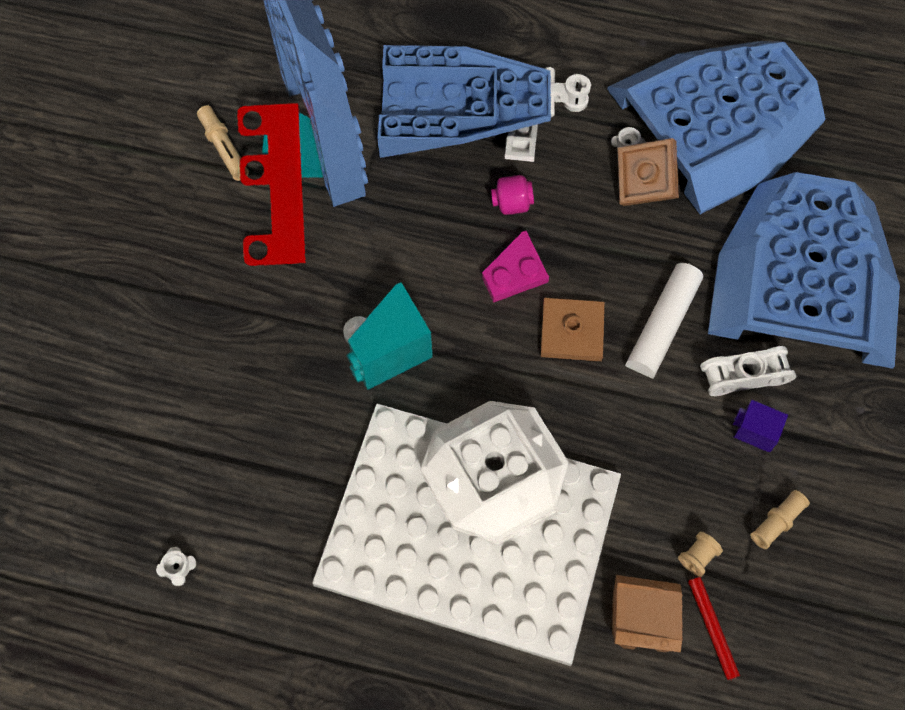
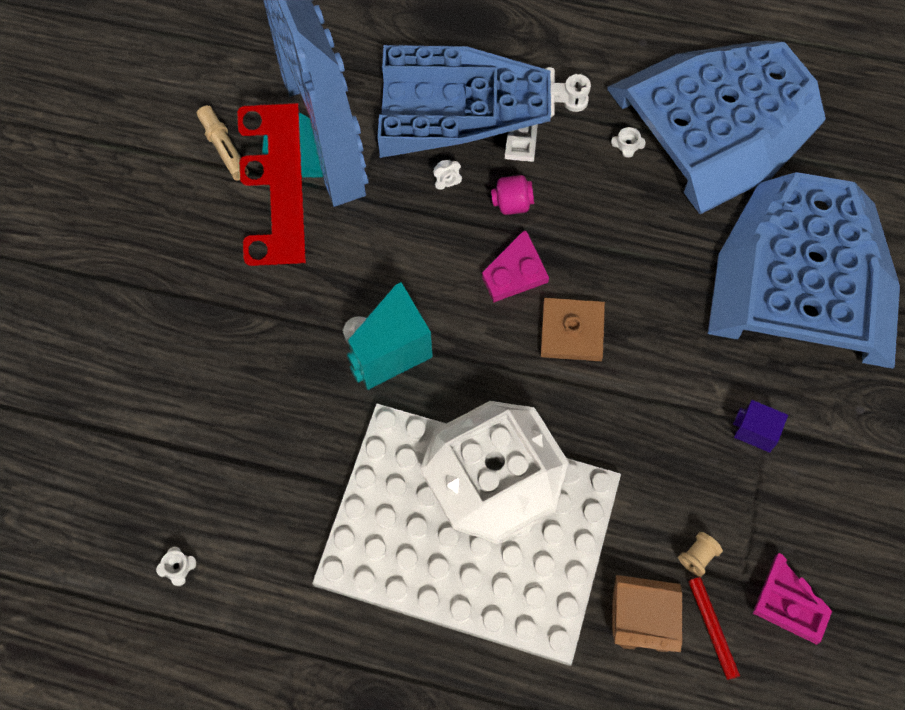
medium nougat tile [618,138,679,206] -> none
white brick [625,263,703,379] -> none
white piece [700,346,796,397] -> none
tan pin [751,490,809,549] -> none
none -> white plate [433,160,462,190]
none -> dark pink wing [753,553,832,645]

